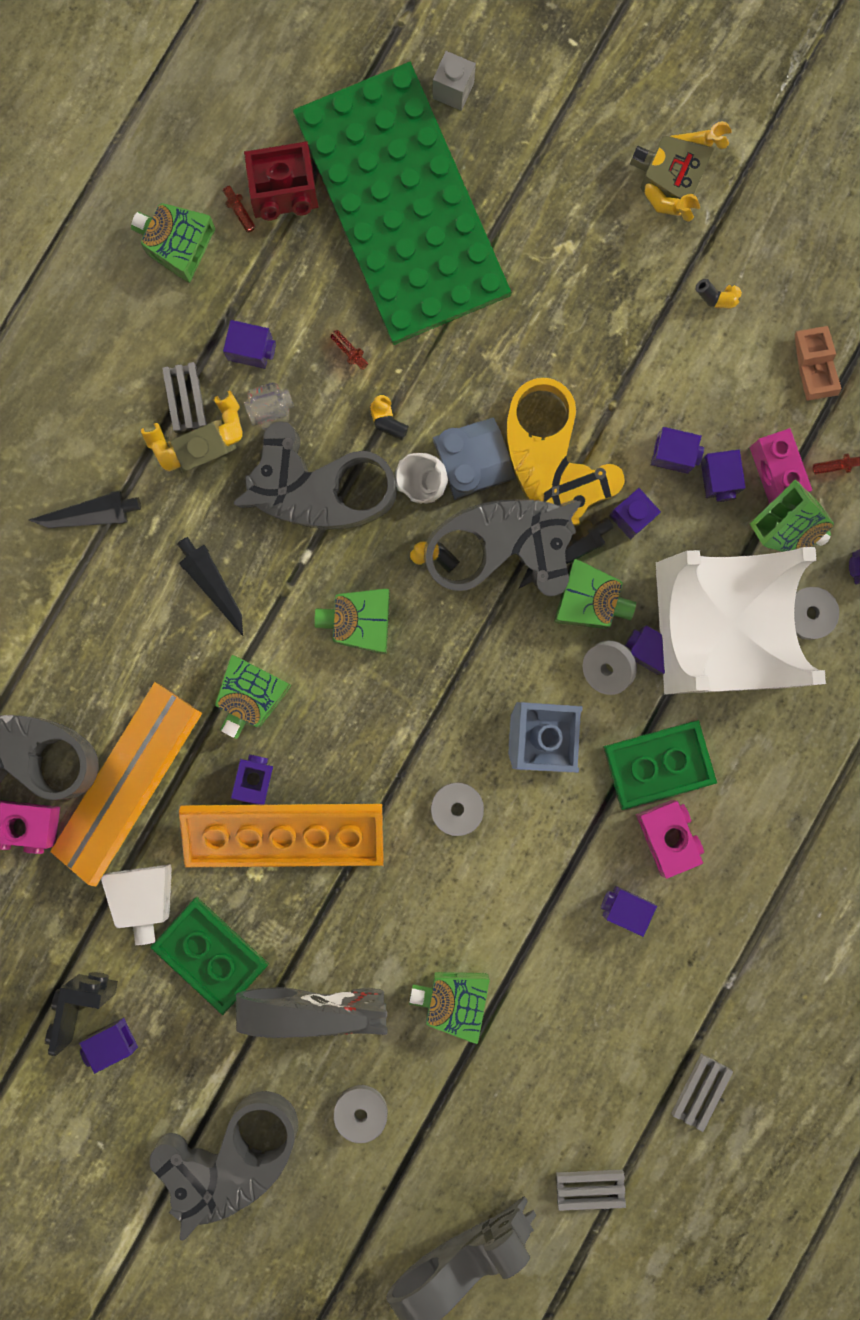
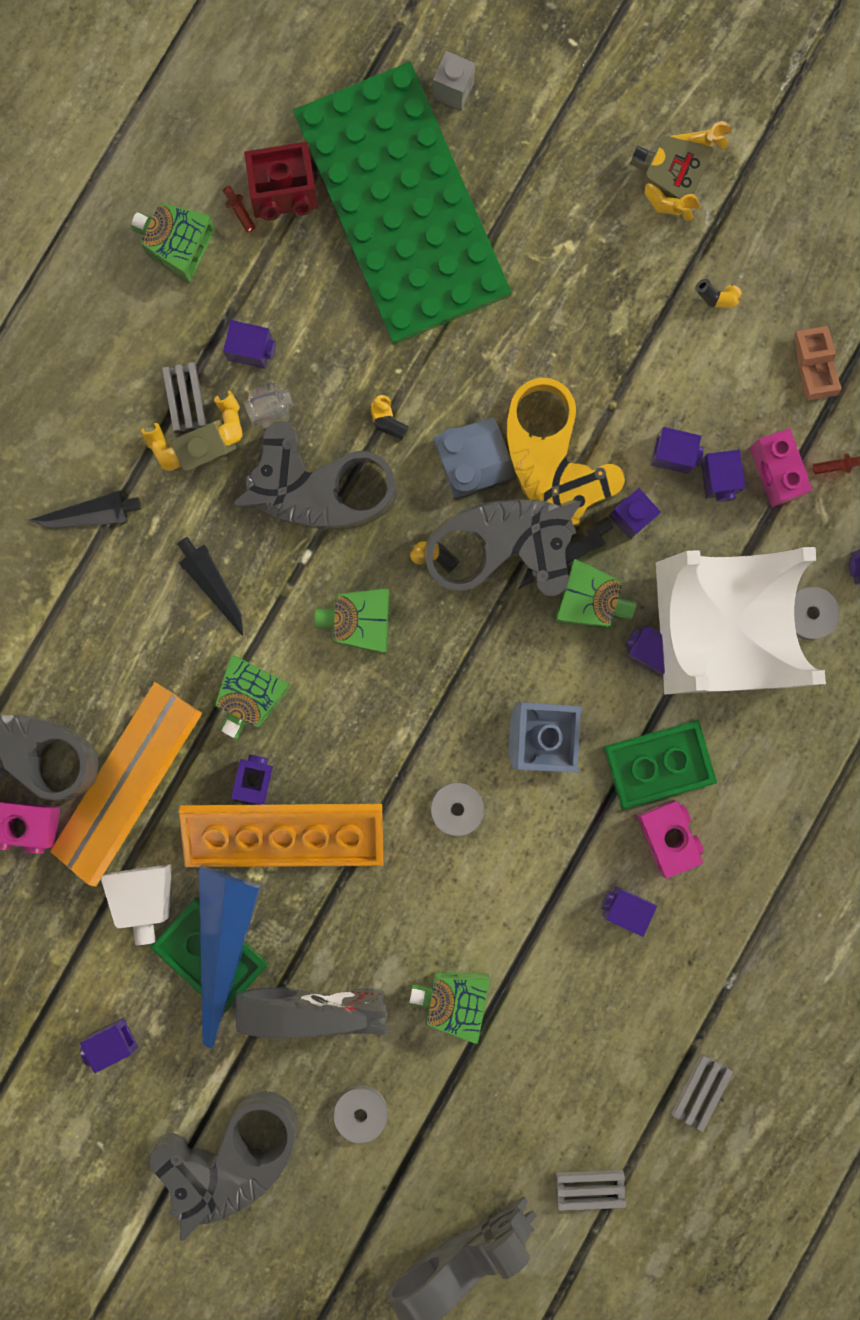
black bracket [45,972,118,1056] -> none
clear red piece [330,330,368,370] -> none
white hair [395,453,448,504] -> none
light grey piece [583,641,637,695] -> none
bright green torso [750,480,834,552] -> none
none -> blue wedge [199,865,262,1049]

